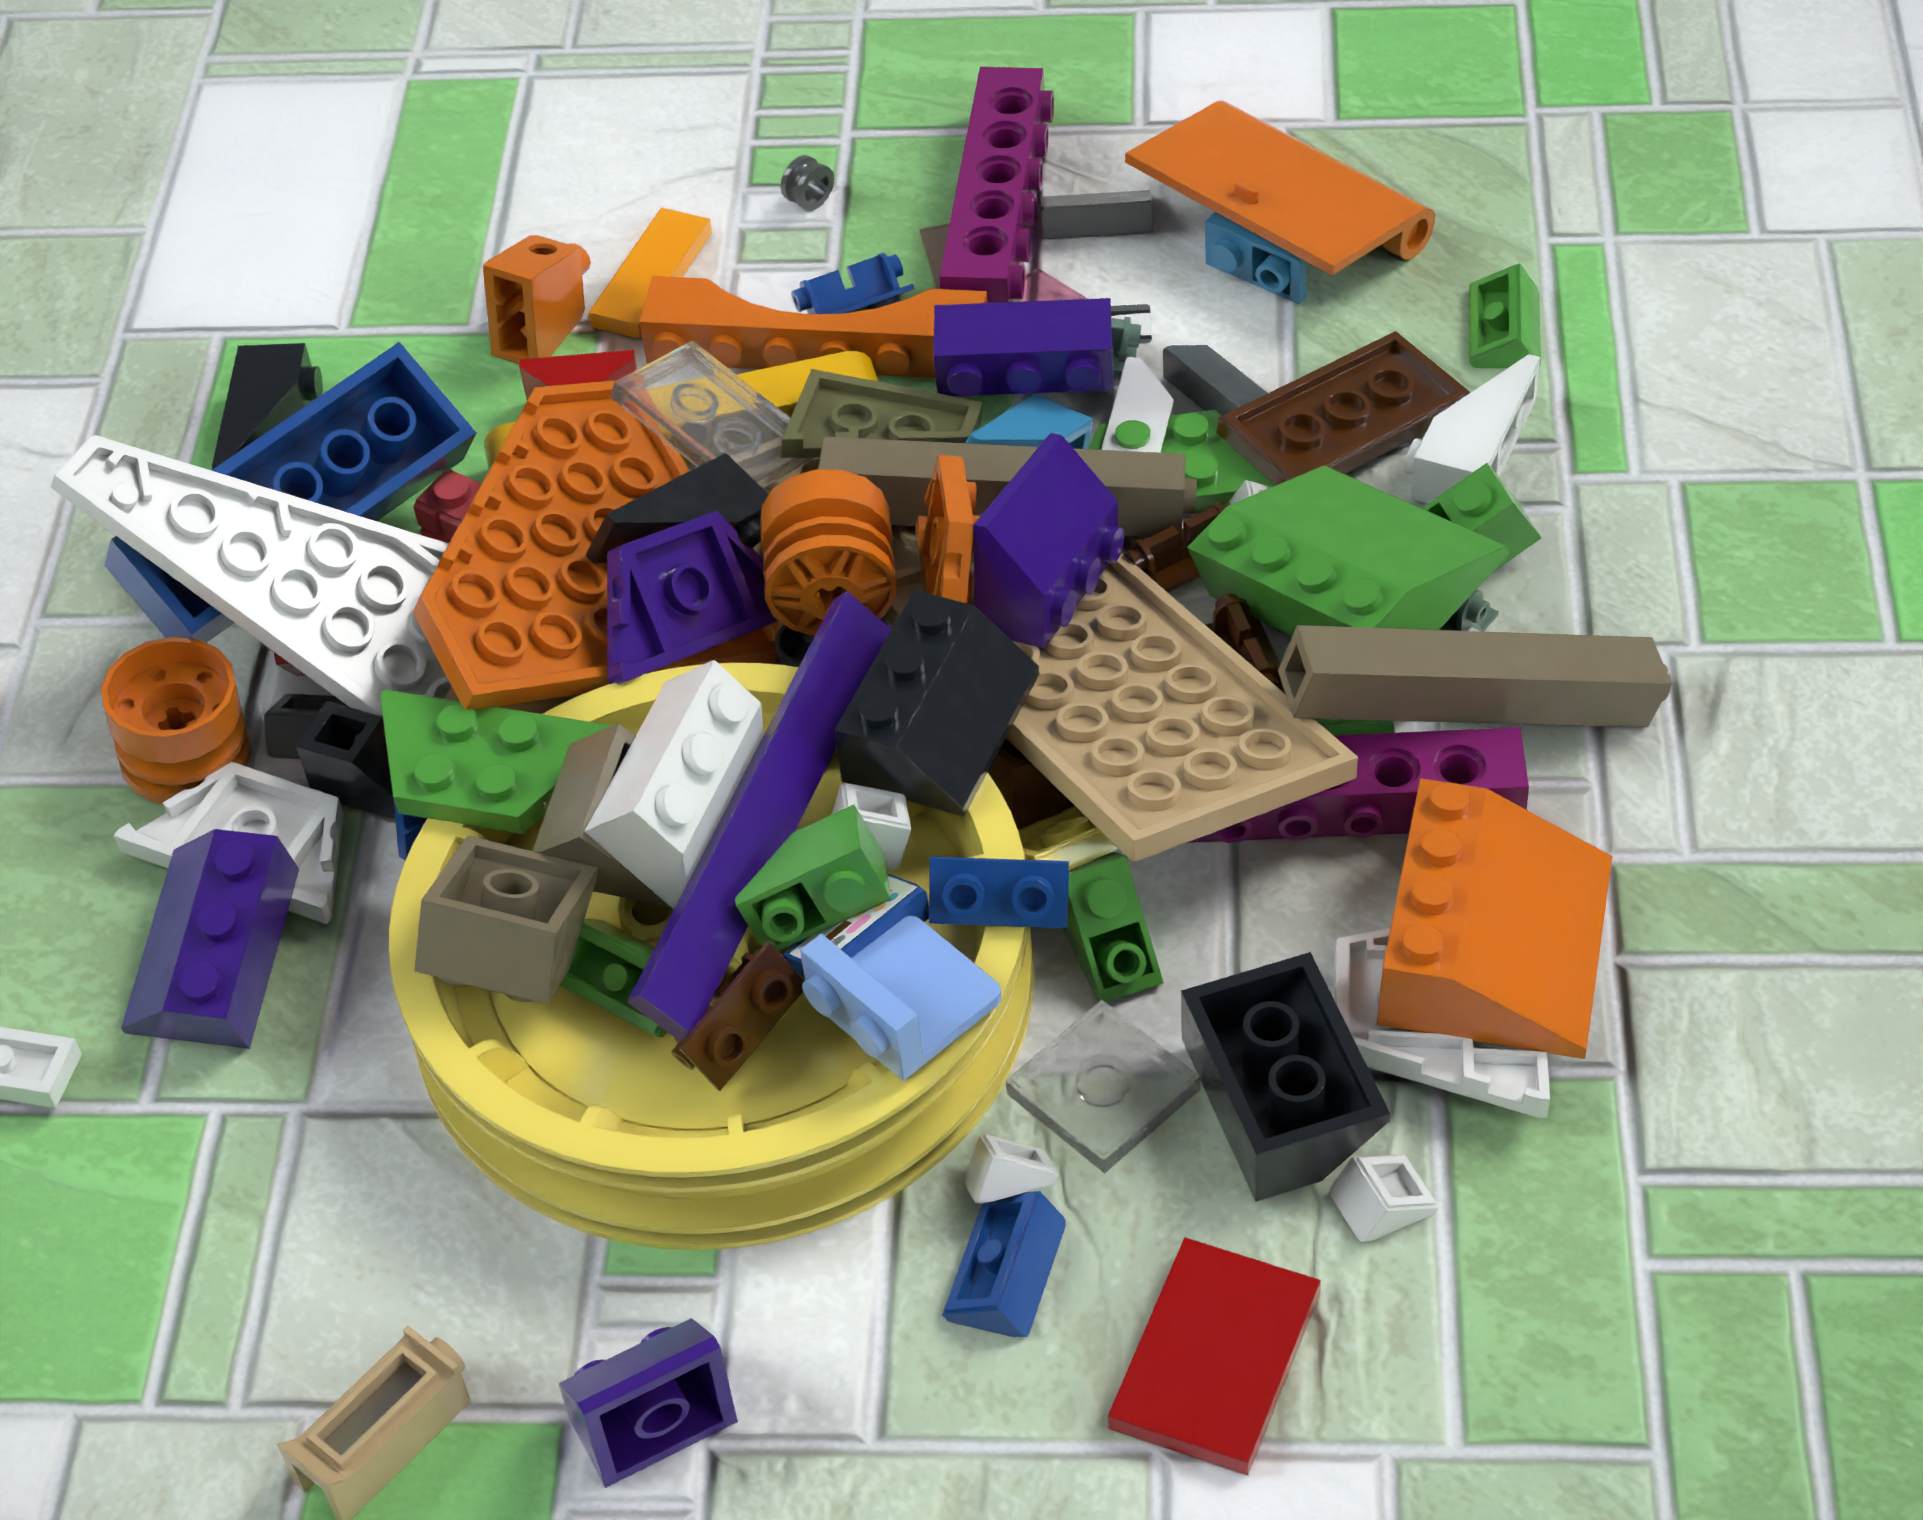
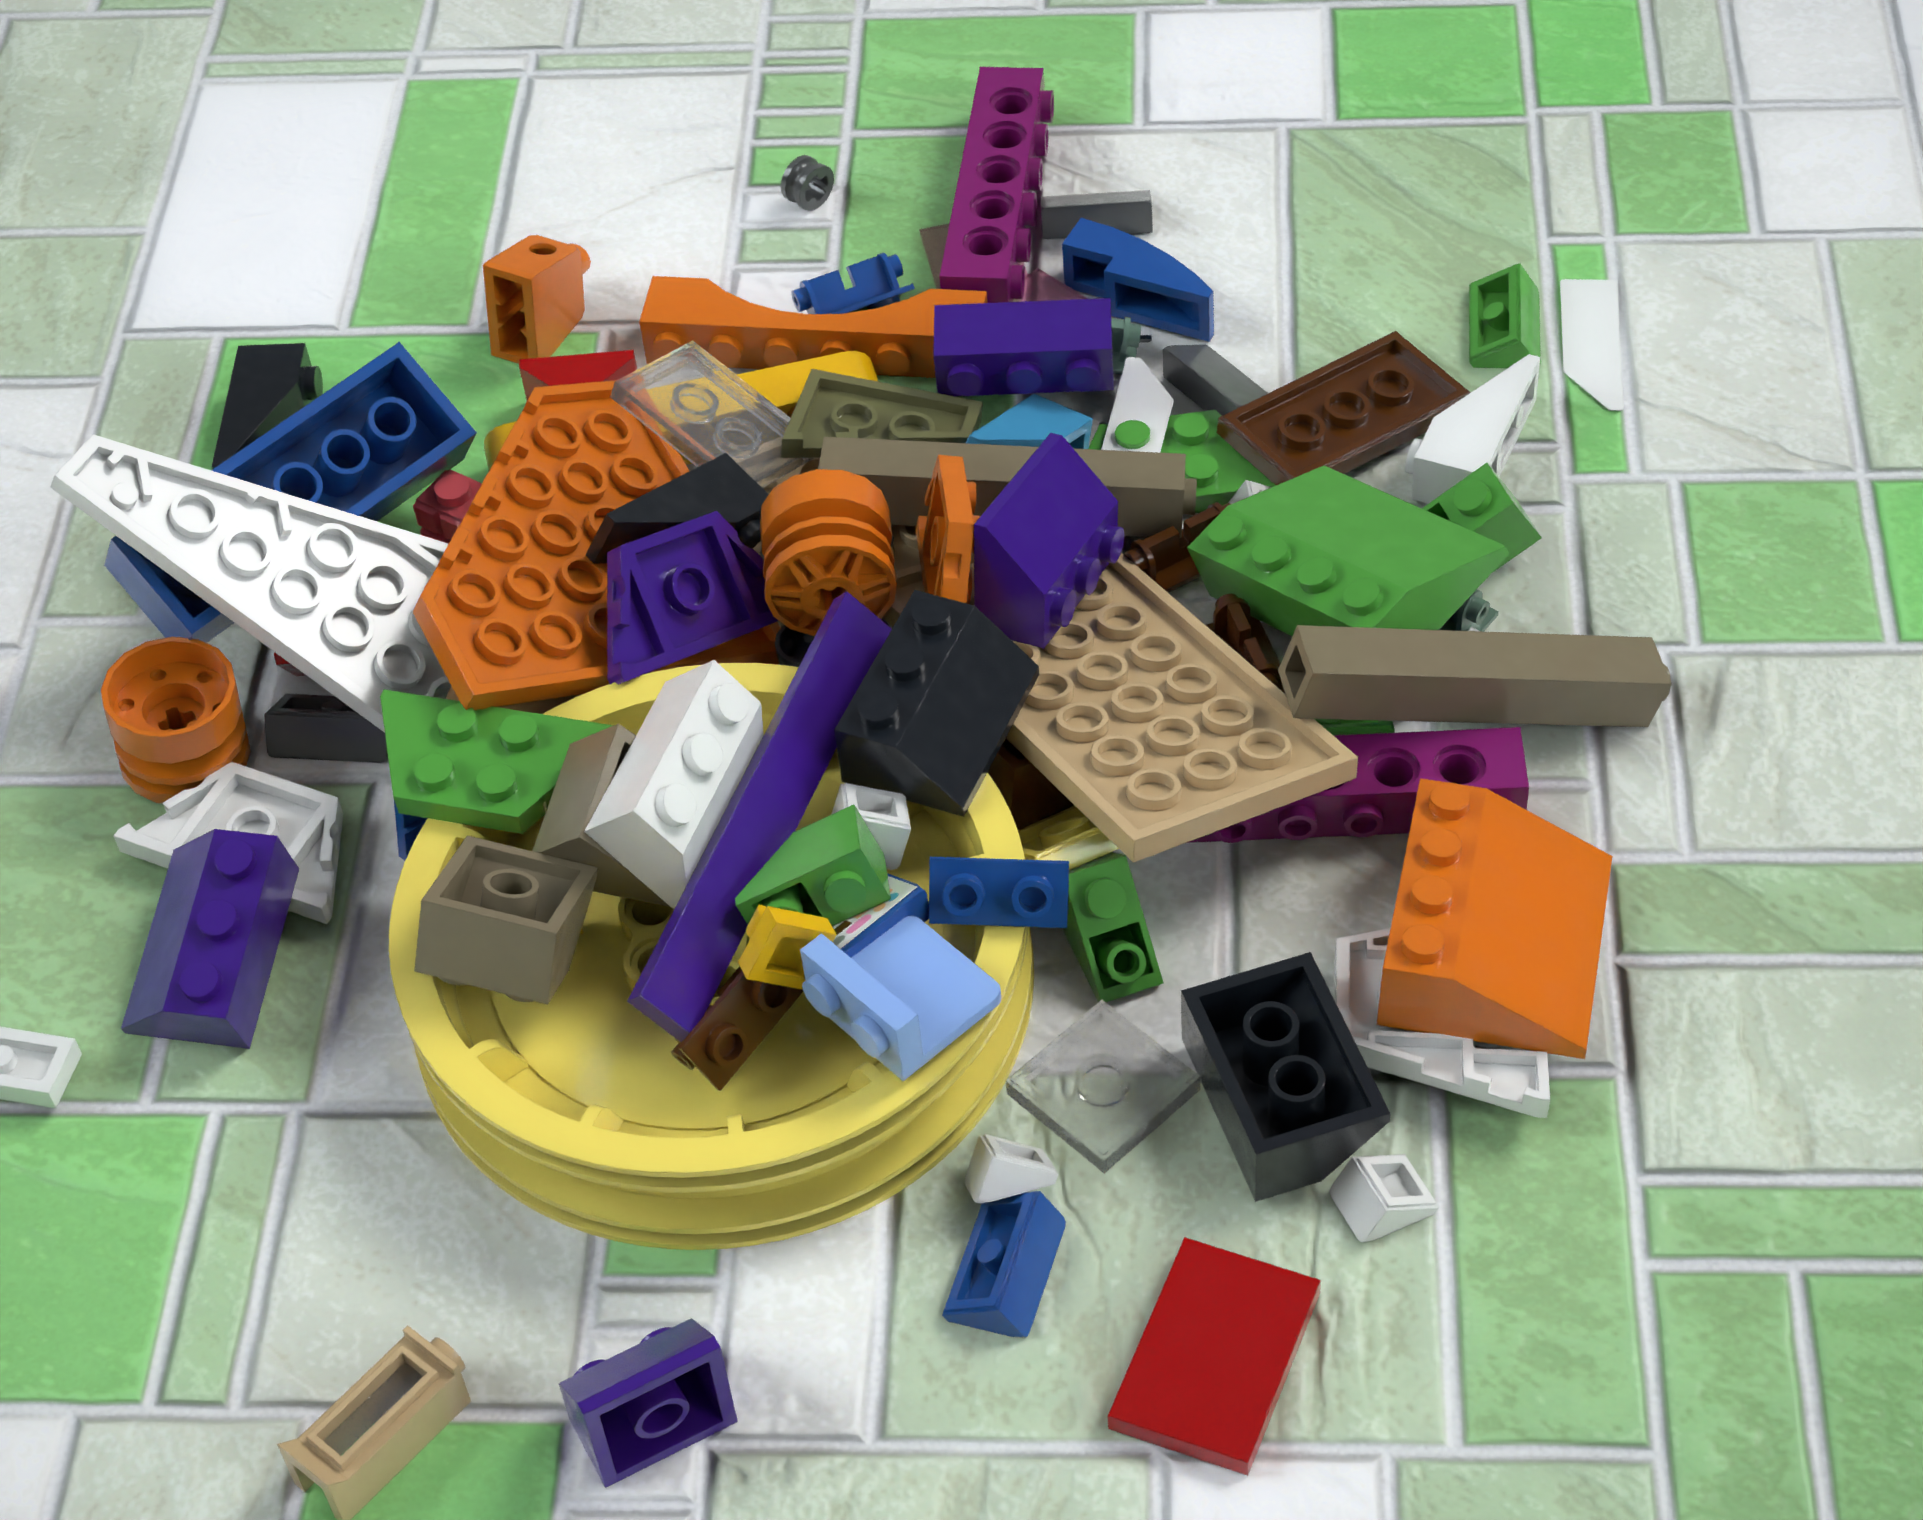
black slope [296,701,395,820] -> none
bright green slope [560,919,667,1037] -> none
light orange tile [588,207,712,339] -> none
orange door [1125,100,1435,275] -> none
dark azure slope [1205,212,1306,304] -> none
none -> yellow tile [738,905,837,990]
none -> blue slope [1062,218,1214,342]
none -> white sticker [1560,279,1624,411]

